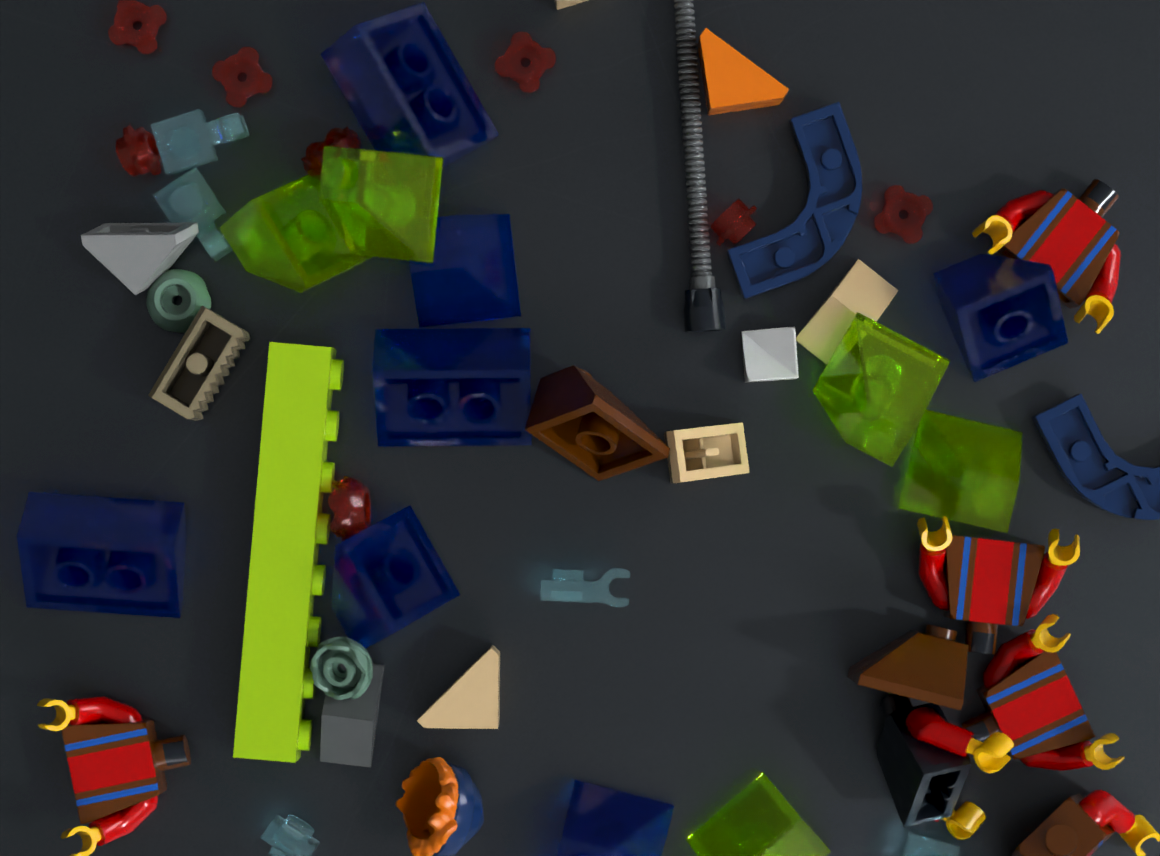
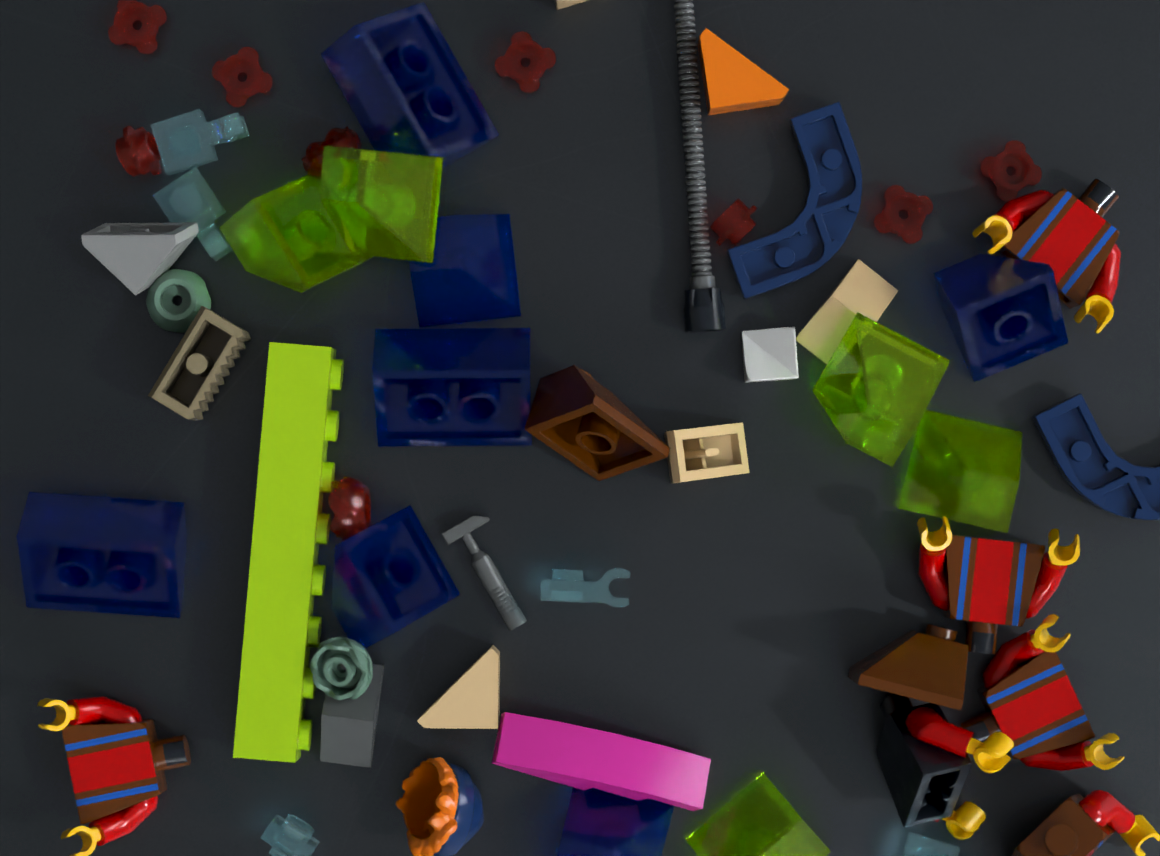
none -> dark grey piece [441,516,527,631]
none -> dark pink slope [491,712,711,811]
none -> clear red plate [980,140,1042,202]

